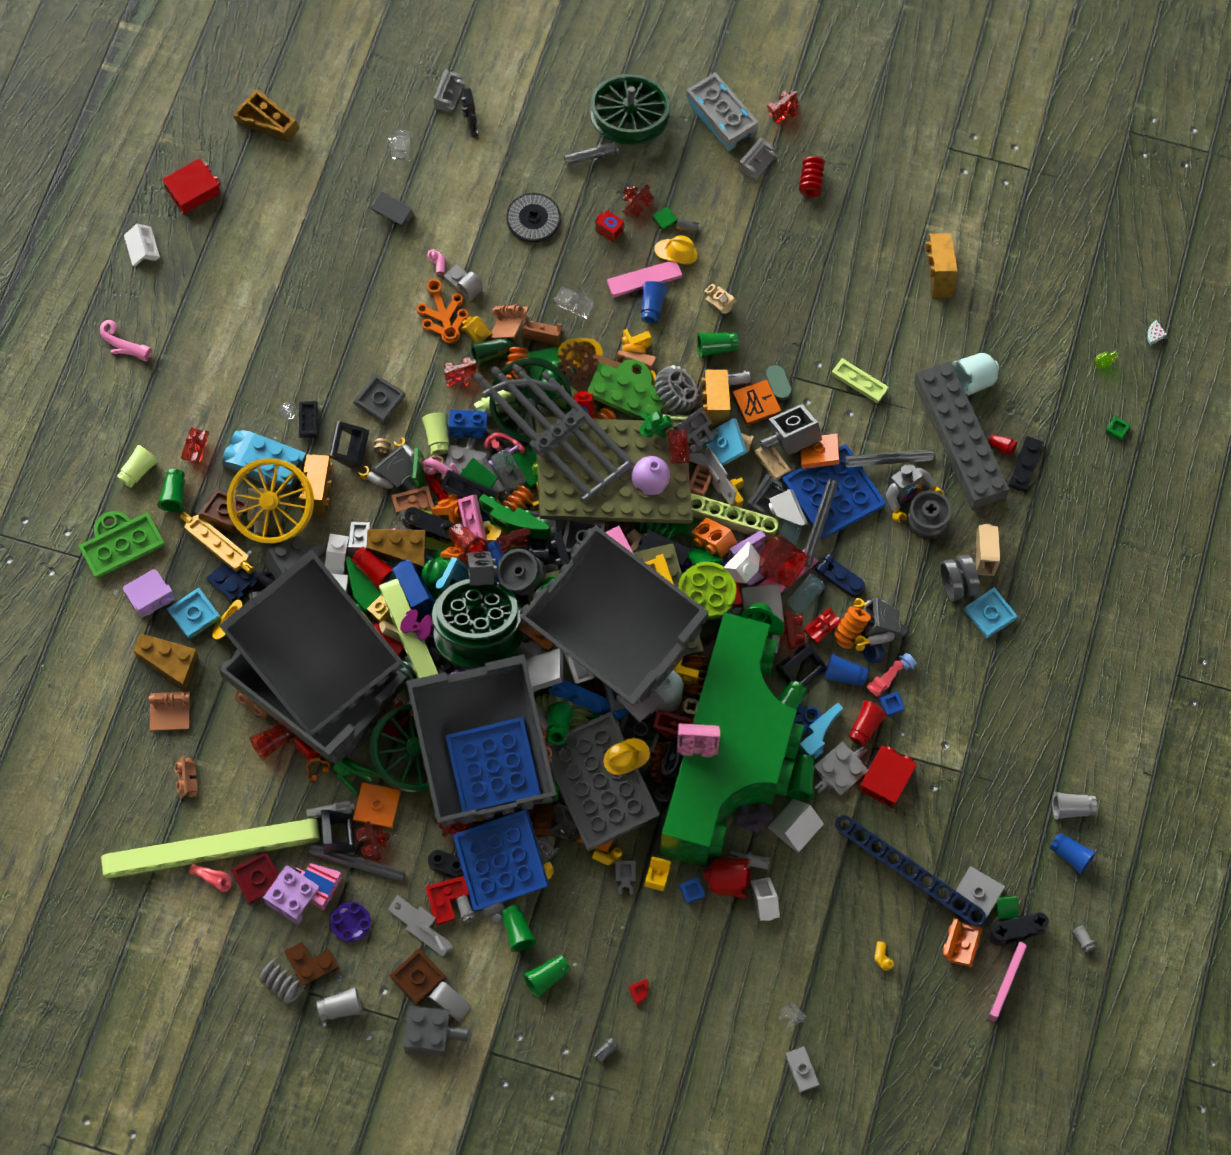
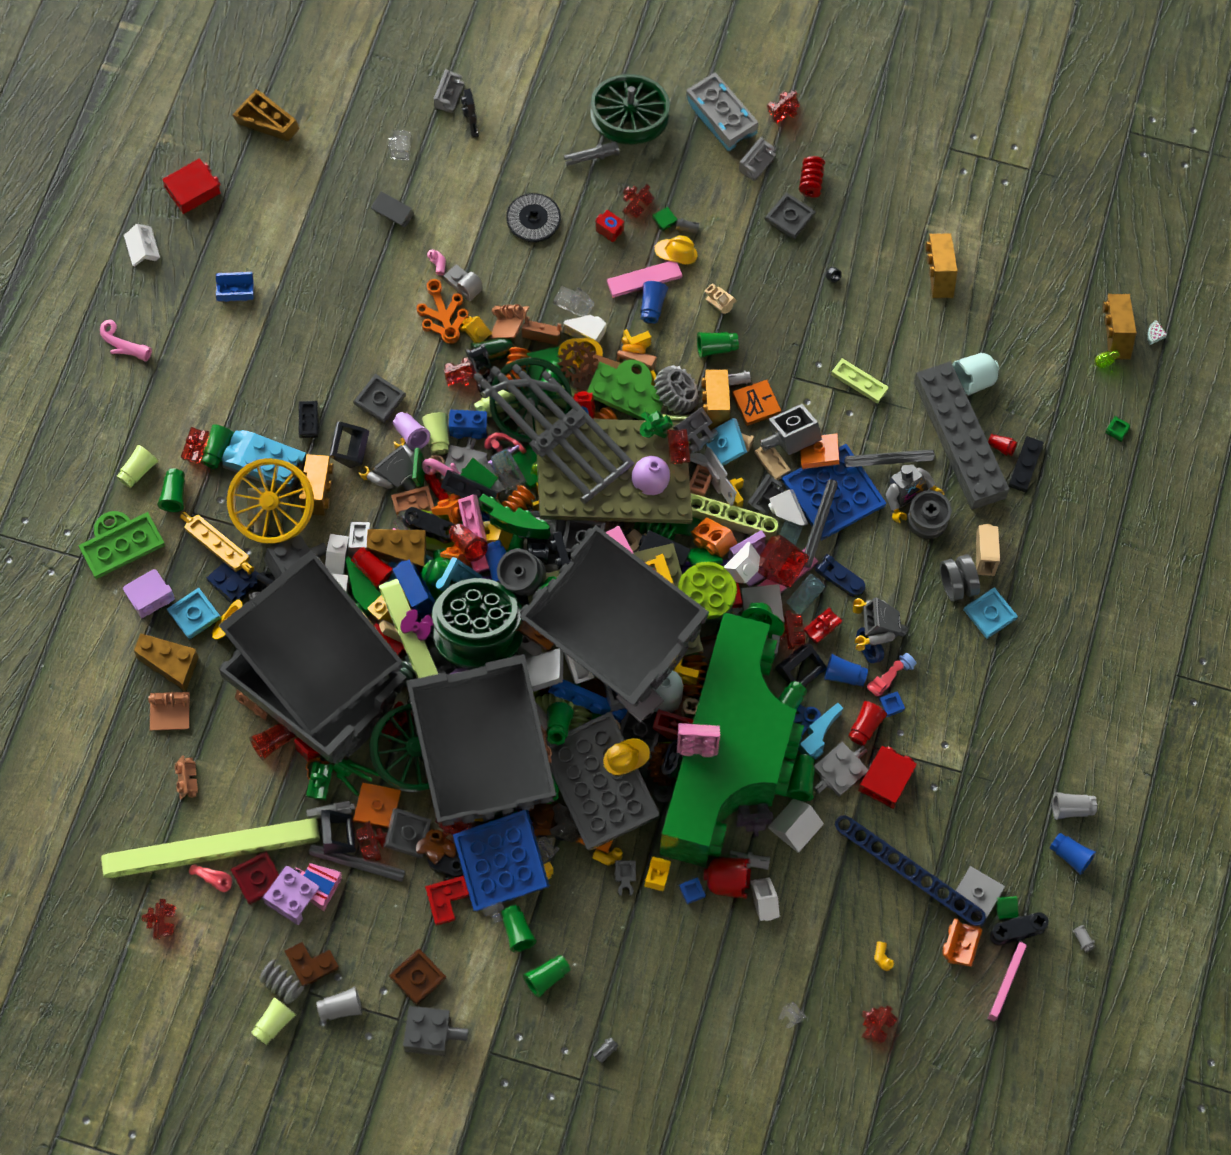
reddish brown plate [198,489,248,532] -> none
clear plate [279,402,298,420] -> none
dark purple dish [331,902,371,942] -> none
tan bush [373,438,391,454] -> none
light grey piece [388,895,453,956] -> none
light grey panel [429,982,471,1022] -> none
blue plate [445,717,541,812] -> none
light grey pin [456,896,476,923] -> none
dark grey brick [467,551,497,585] -> none
clear red plate [496,527,531,552] -> none
red tile [628,979,649,1006] -> none
sand green tile [766,365,791,401] -> none
light grey plate [785,1047,819,1093] -> none
orange piece [834,606,871,649] -> none
none -> clear red hips [141,899,175,940]
none -> green plant [200,424,234,469]
none -> blue bracket [216,272,254,302]
none -> yellowish green plant [251,998,296,1045]
none -> green hips [306,762,333,800]
none -> dark grey plate [384,808,431,858]
none -> lavender plant [393,412,430,450]
none -> reddish brown plate [416,829,456,864]
none -> black piece [465,343,495,398]
none -> white slope [563,315,606,342]
none -> dark grey plate [765,192,816,239]
none -> black hinge [825,267,842,283]
none -> clear red hips [861,1005,897,1043]
none -> pearl gold wedge [1103,294,1136,359]

